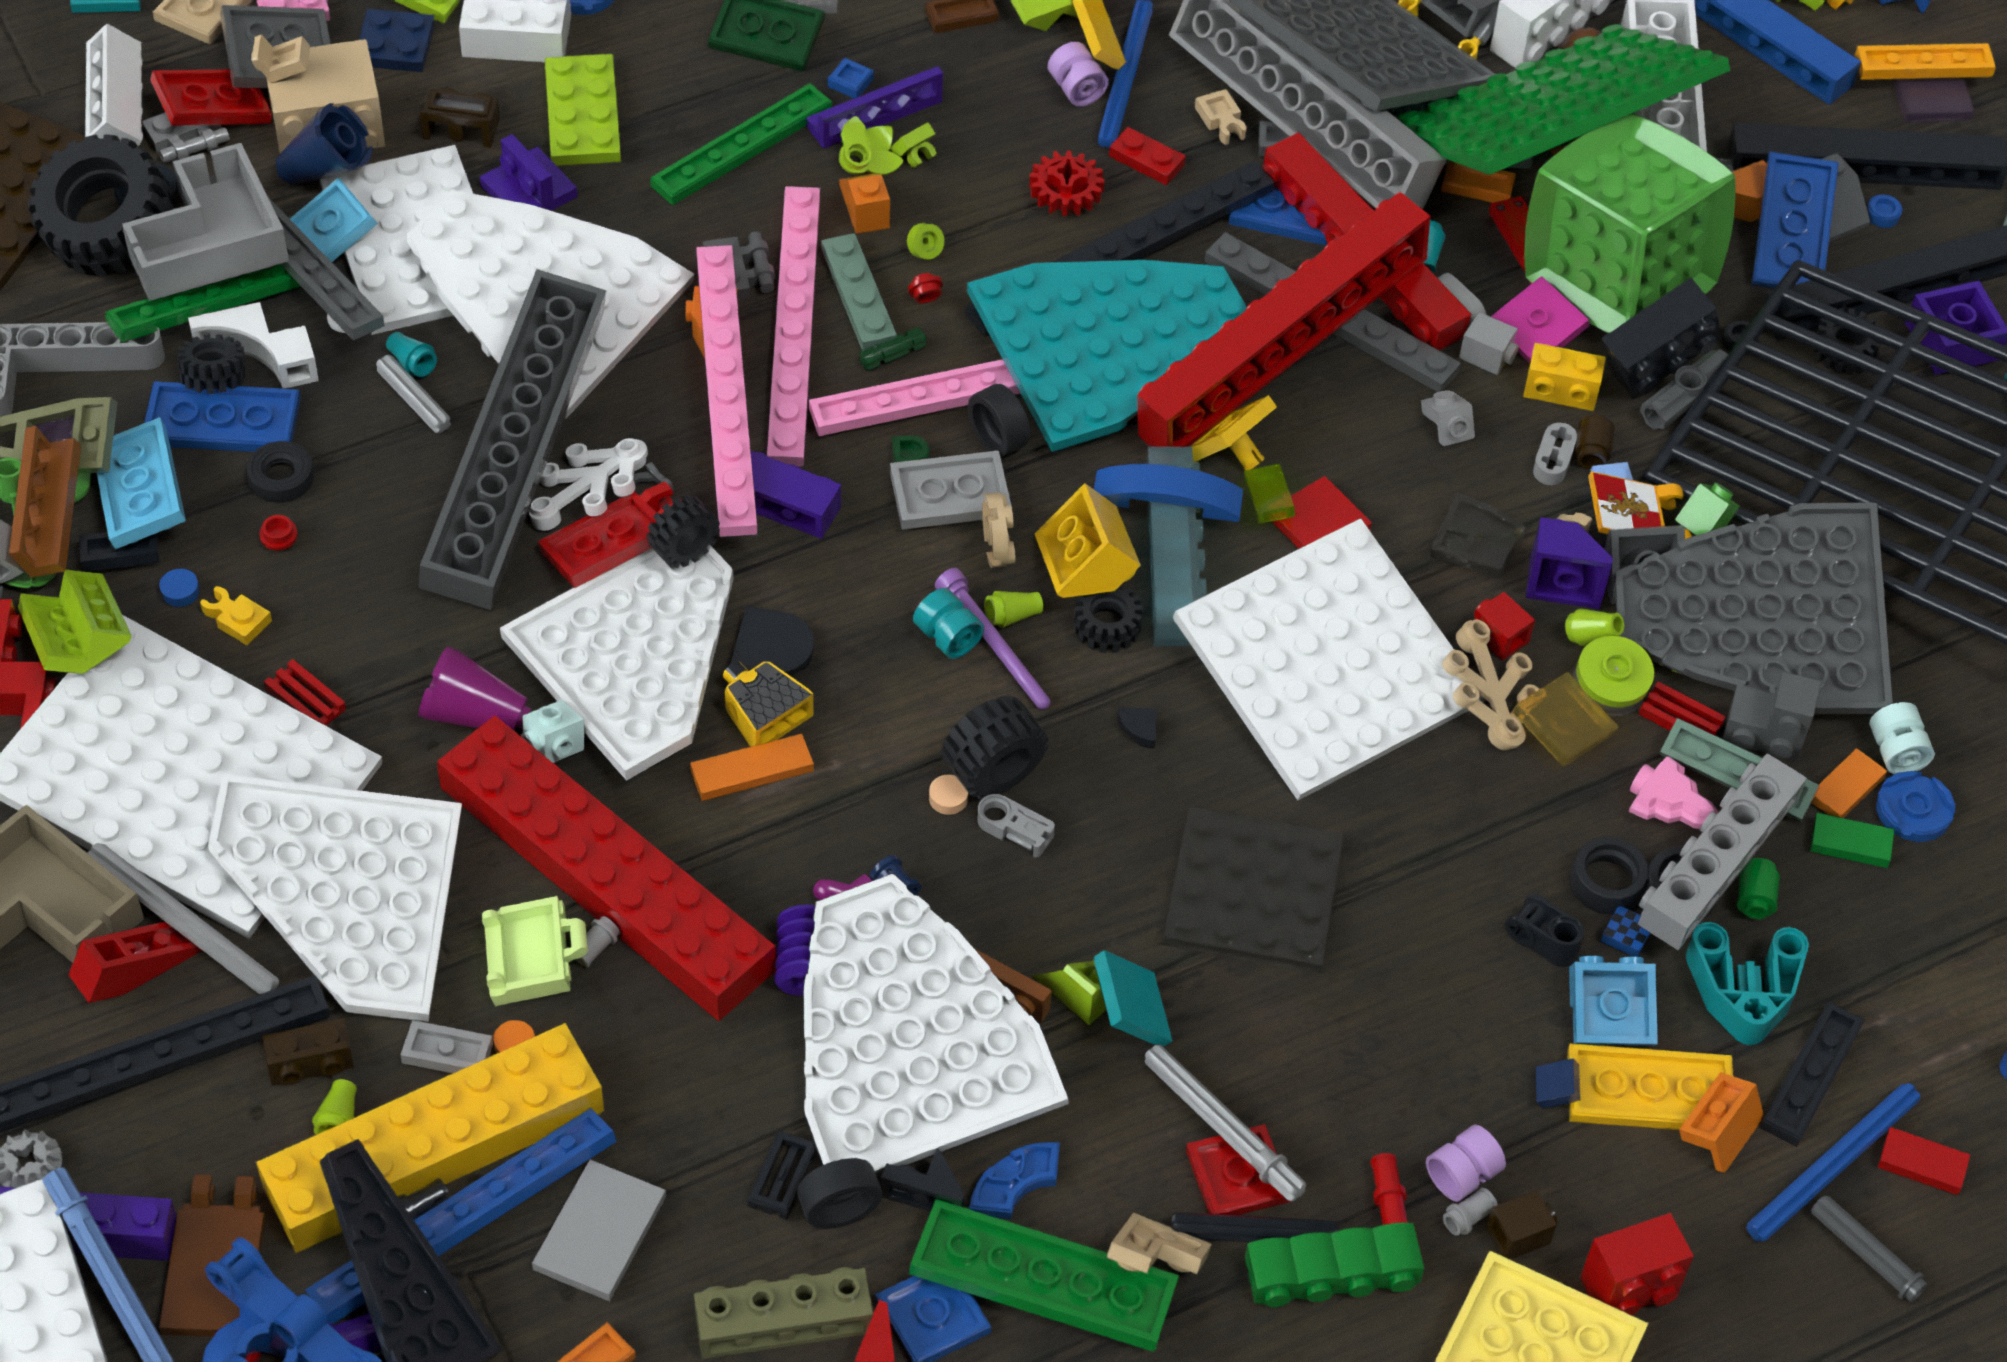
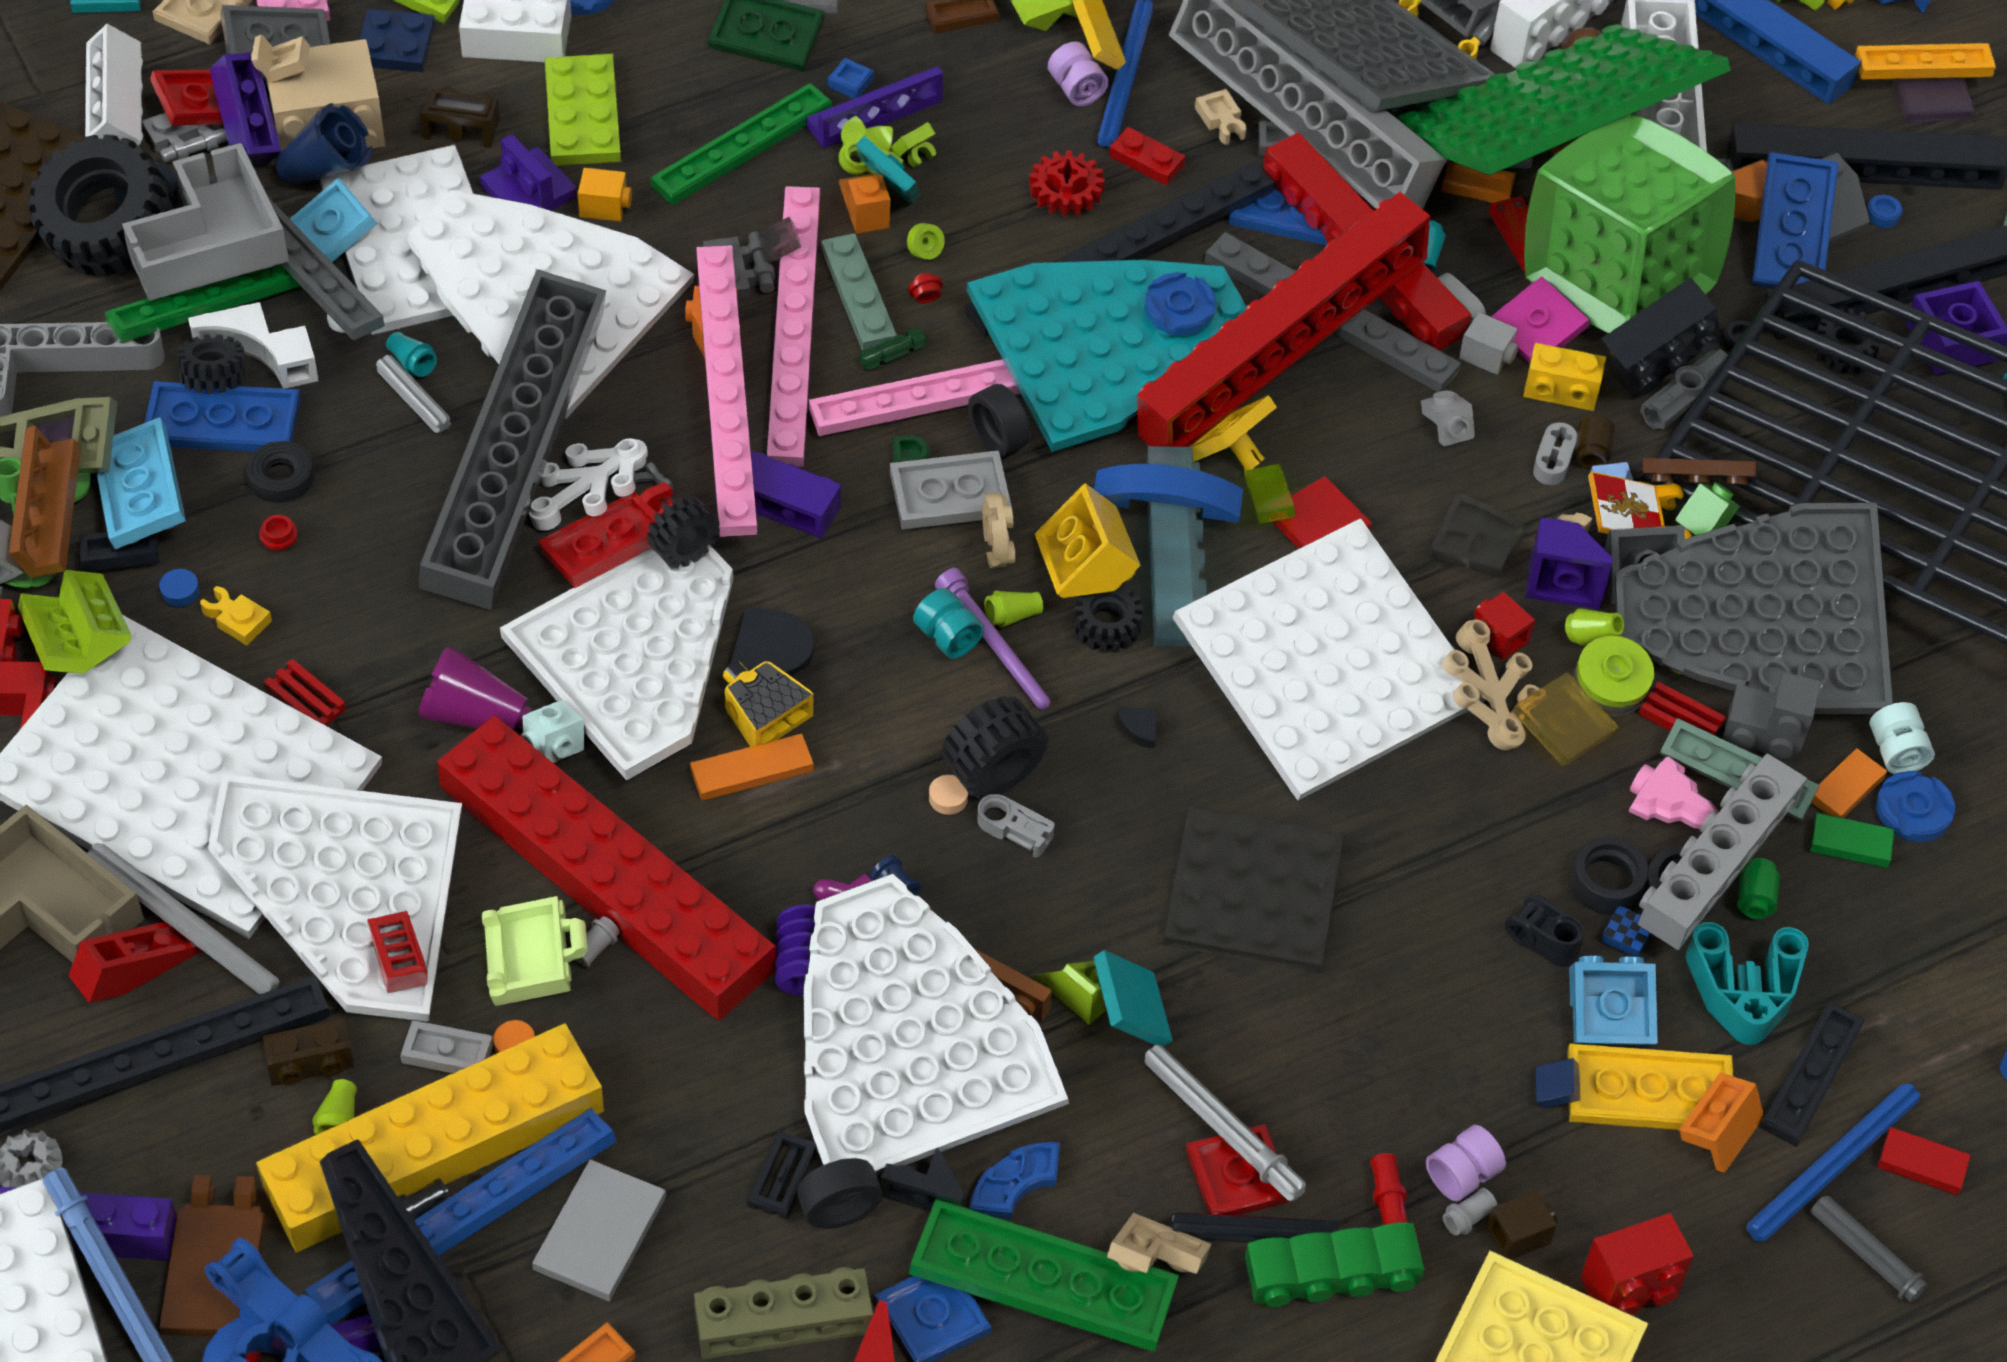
none -> dark purple brick [210,52,281,166]
none -> red slope [367,911,428,993]
none -> light orange brick [578,168,632,222]
none -> clear smoke tile [759,216,802,262]
none -> teal plate [856,135,921,204]
none -> blue tile [1144,272,1216,336]
none -> reddish brown plate [1643,458,1757,485]

